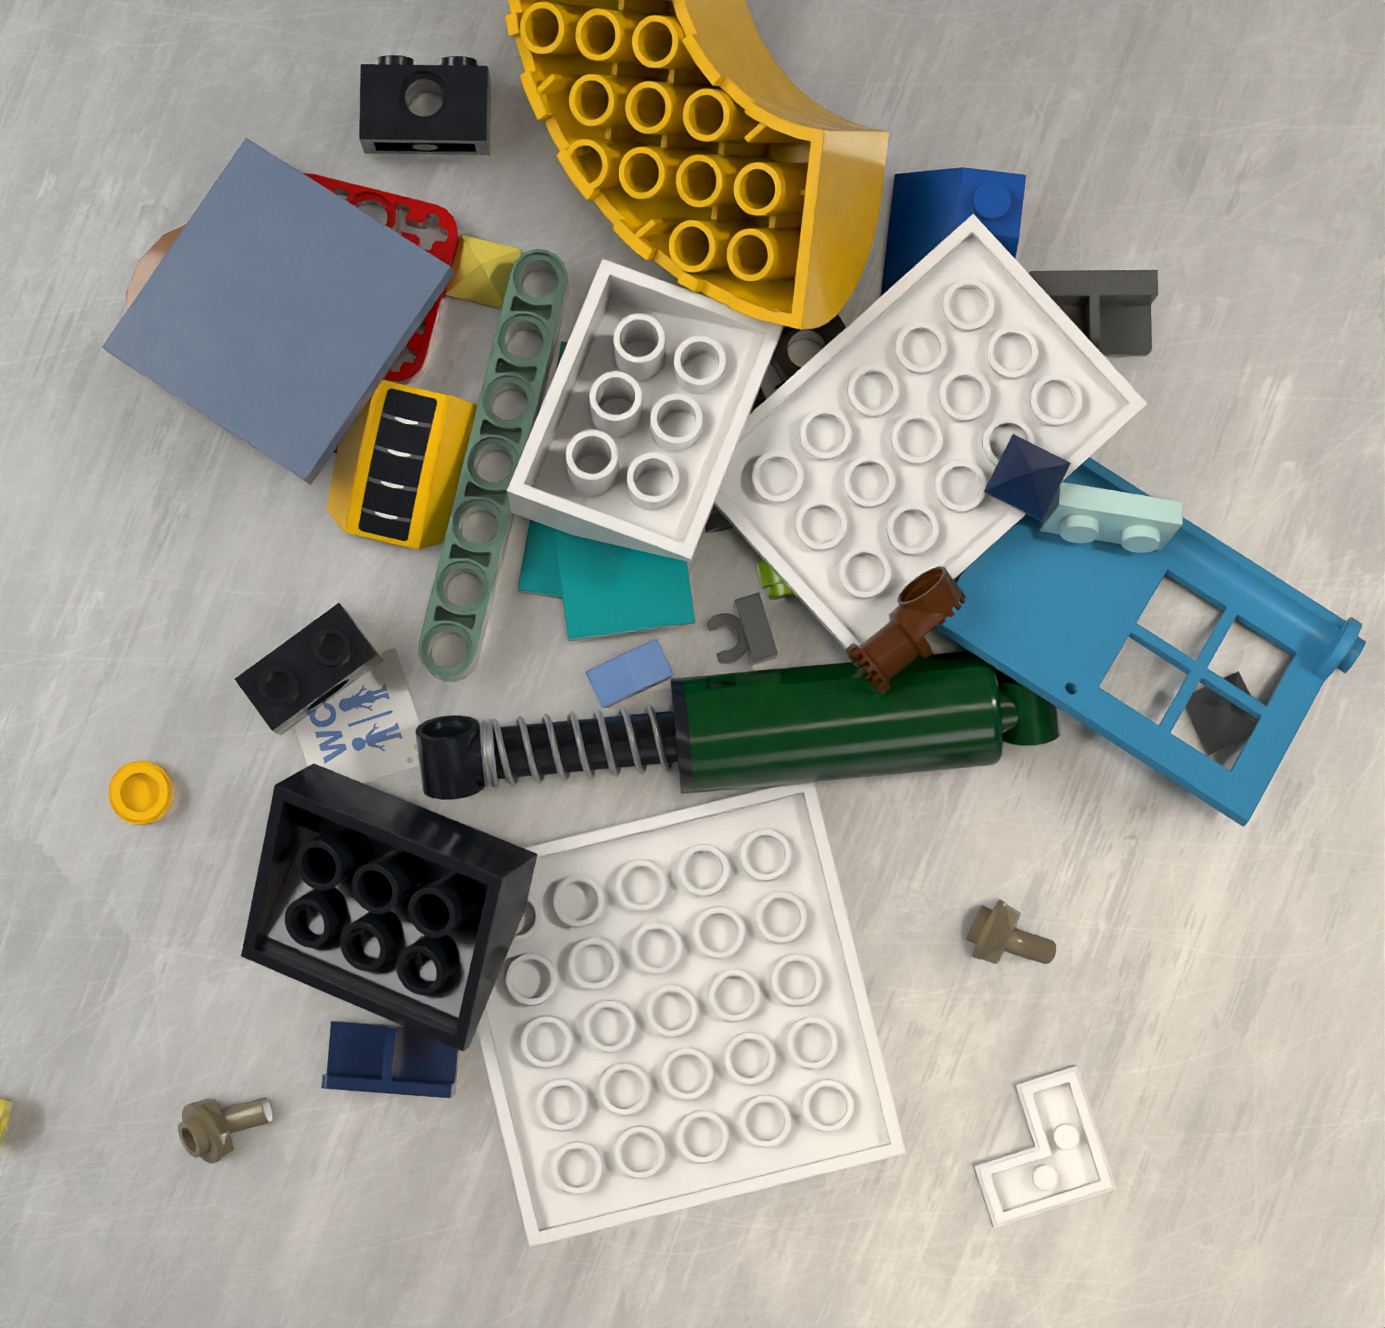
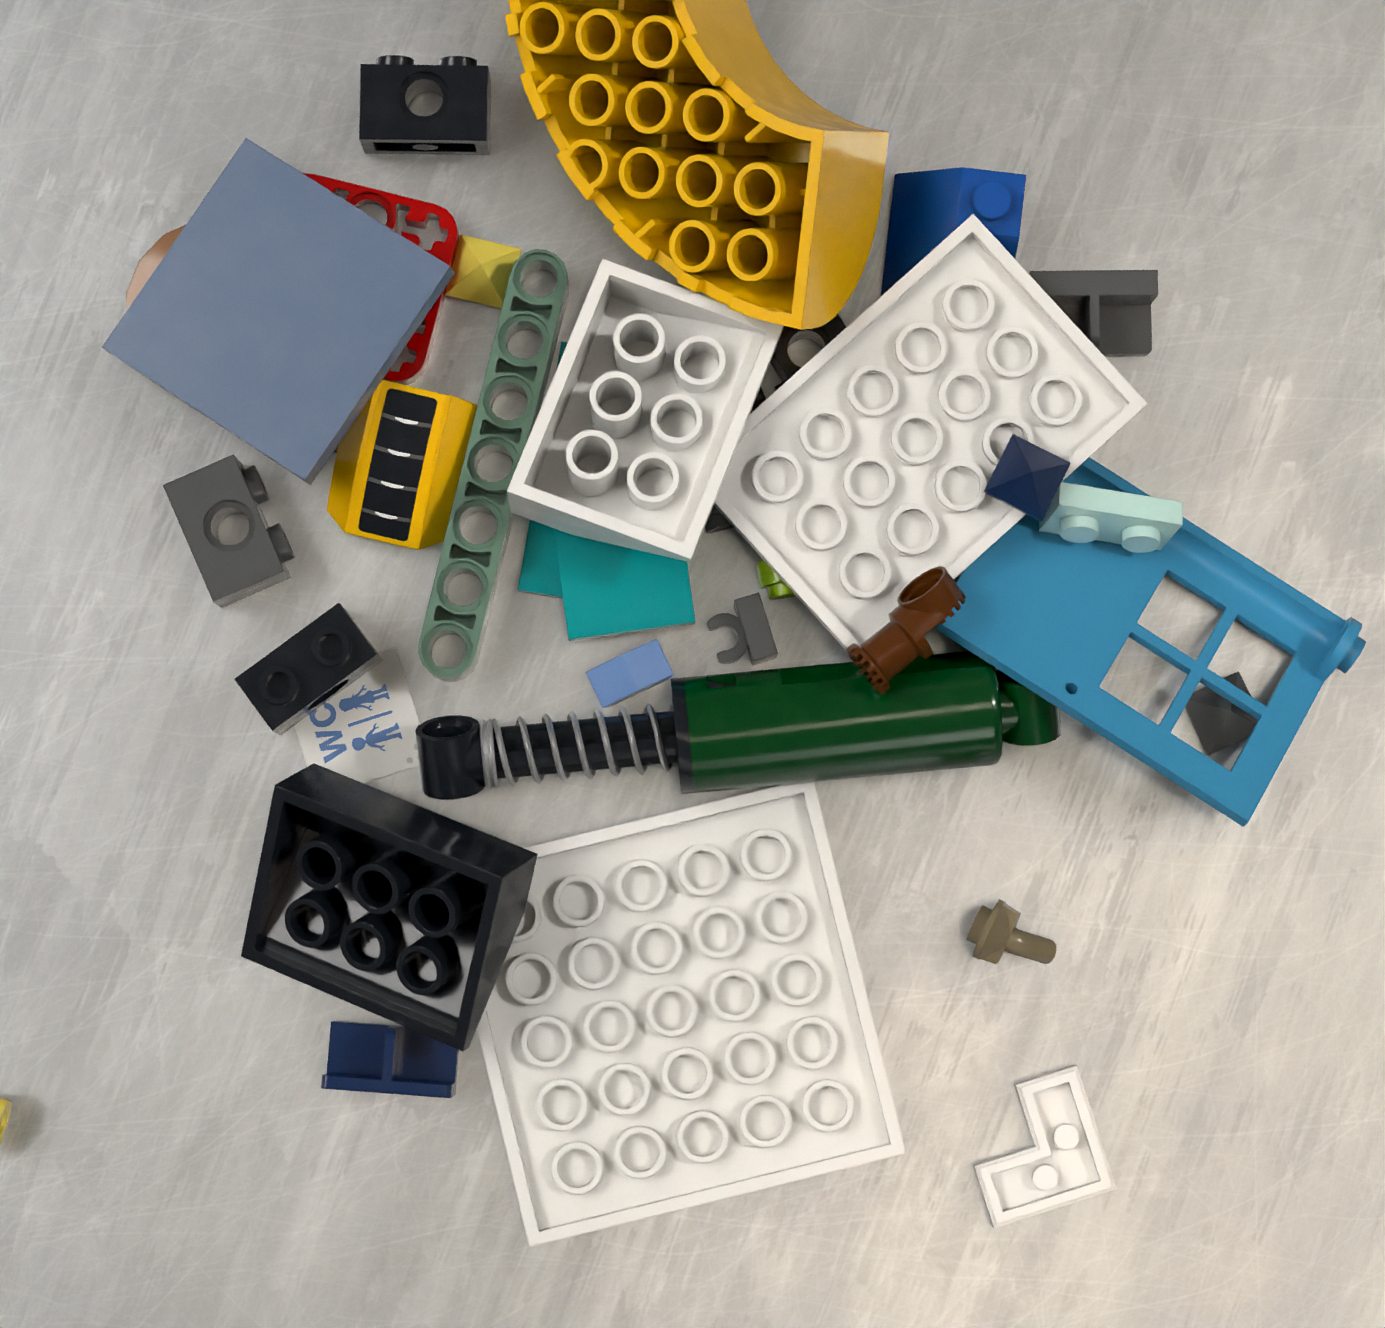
yellow tile [108,761,175,825] -> none
dark tan plate [178,1098,273,1164] -> none
none -> dark grey brick [163,454,295,608]

